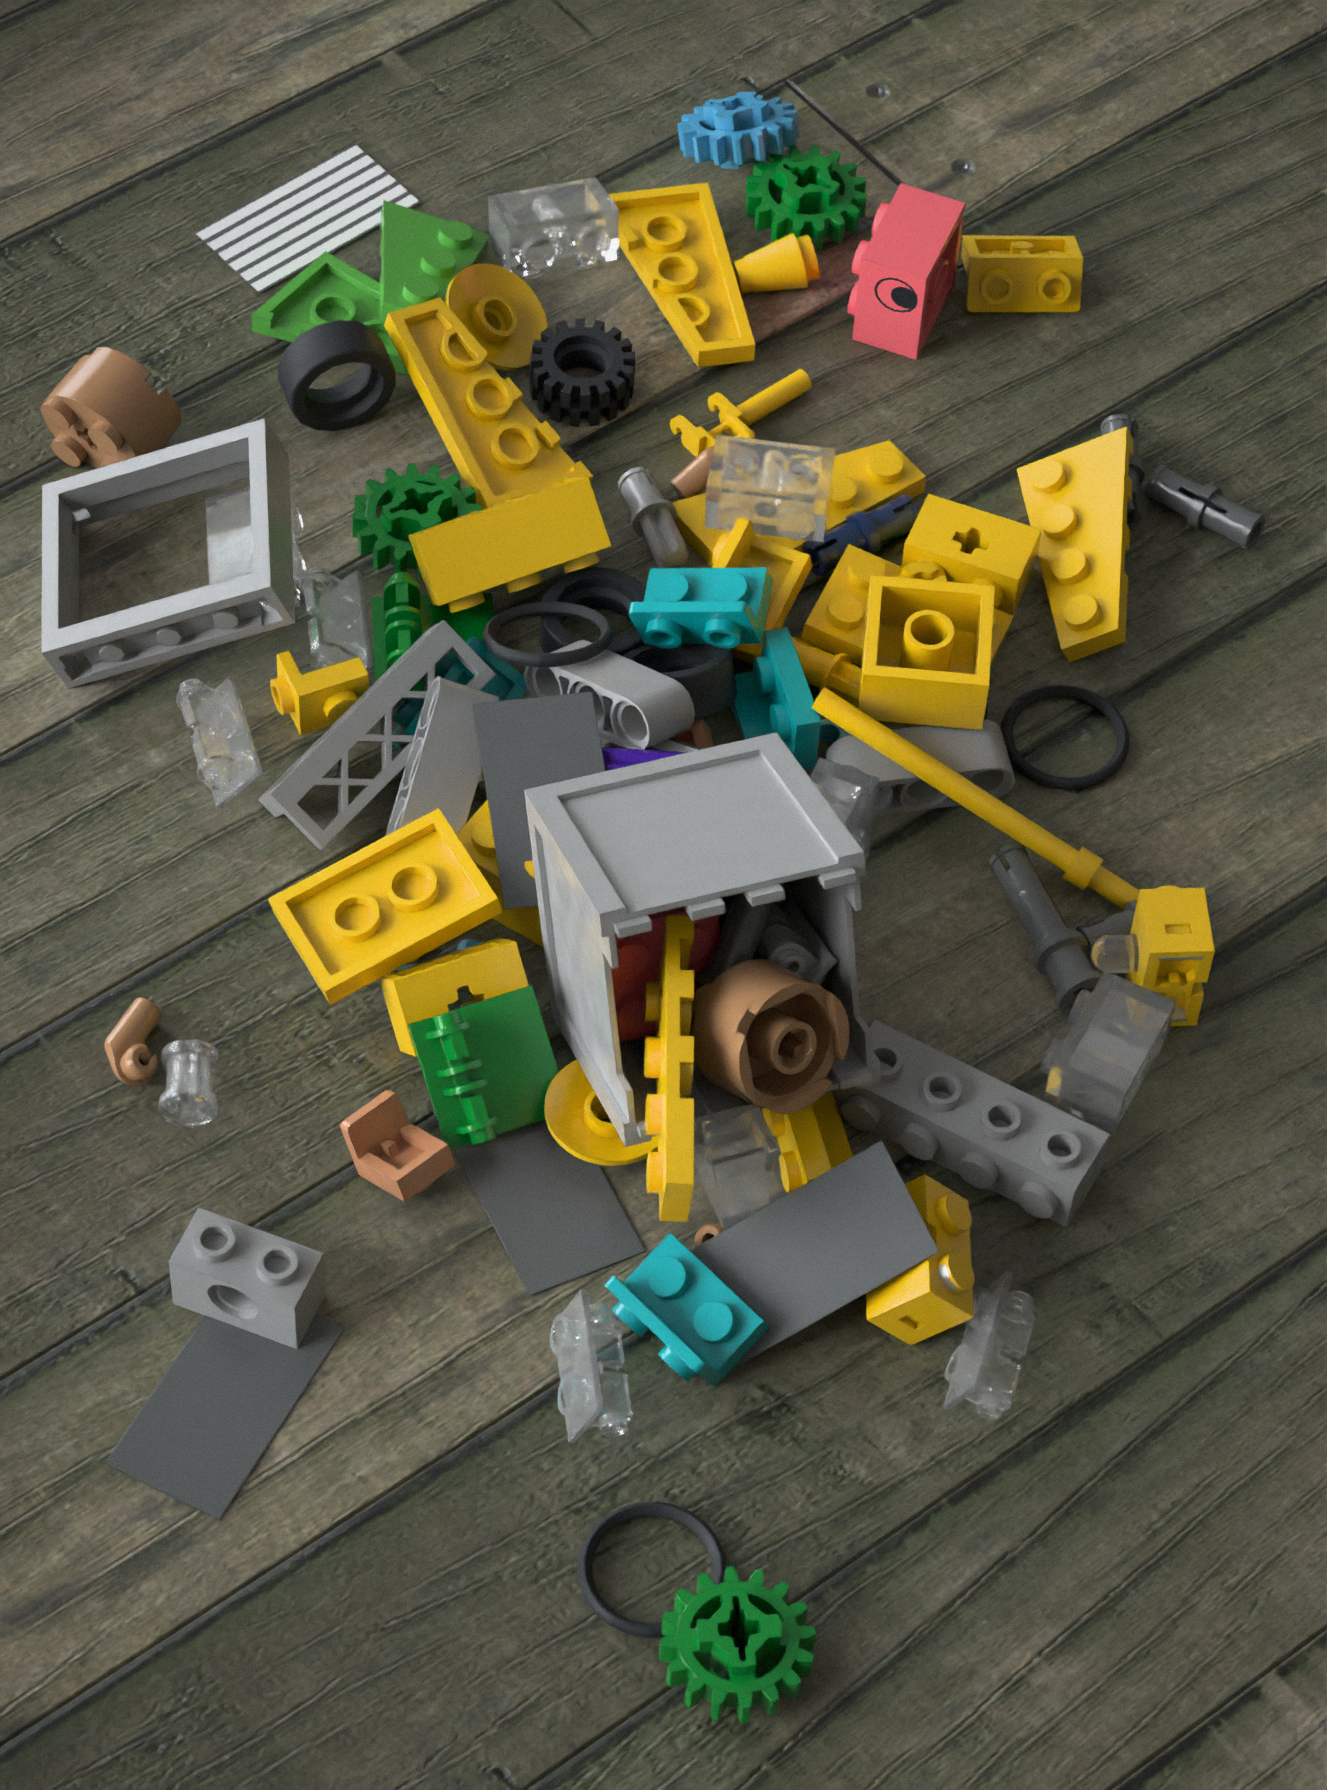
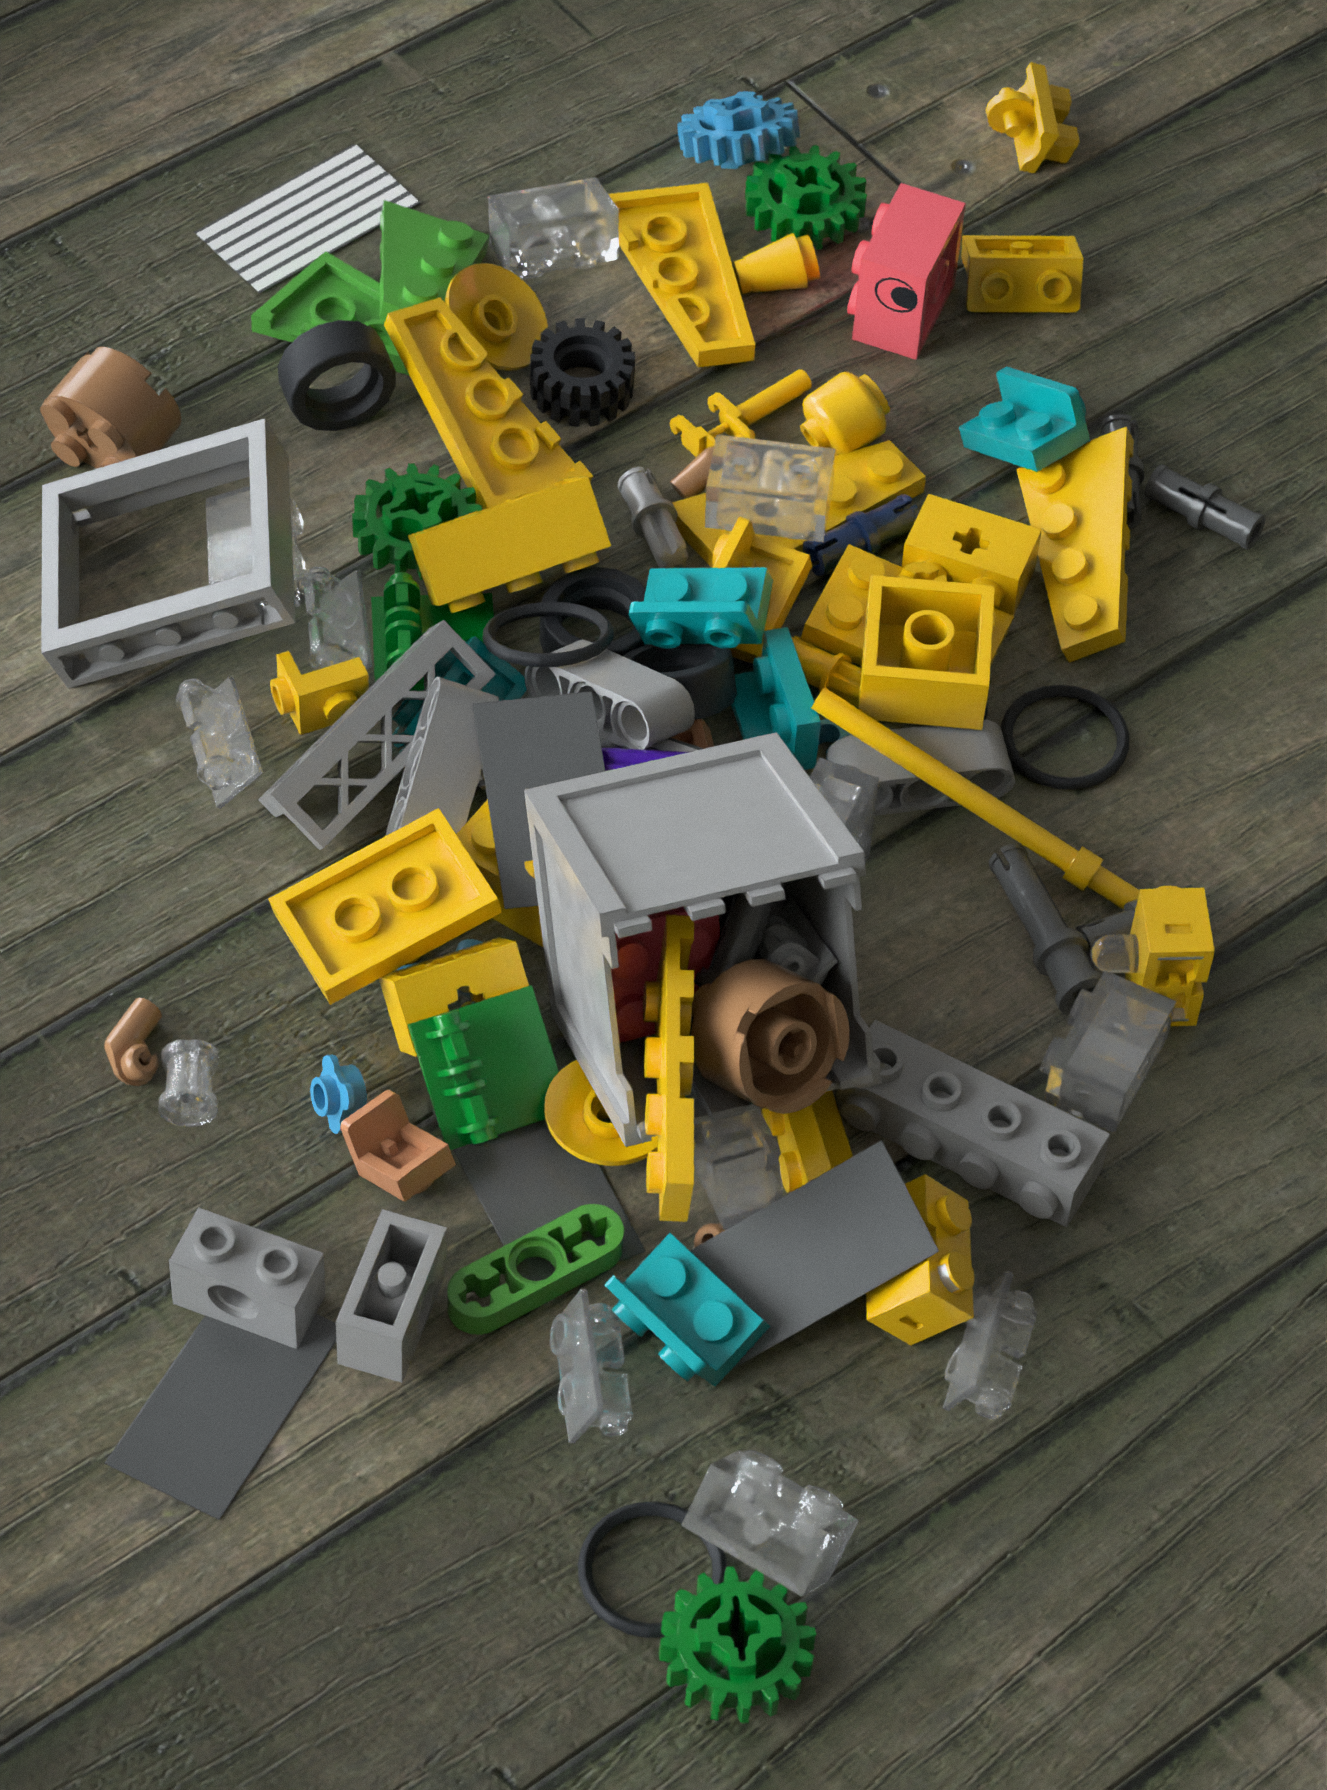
none -> dark azure plate [310,1055,367,1134]
none -> light grey brick [336,1209,447,1383]
none -> bright green beam [447,1204,624,1335]
none -> clear brick [681,1450,859,1597]
none -> yellow head [800,372,890,456]
none -> teal bracket [959,366,1090,472]
none -> yellow hips [986,62,1080,174]

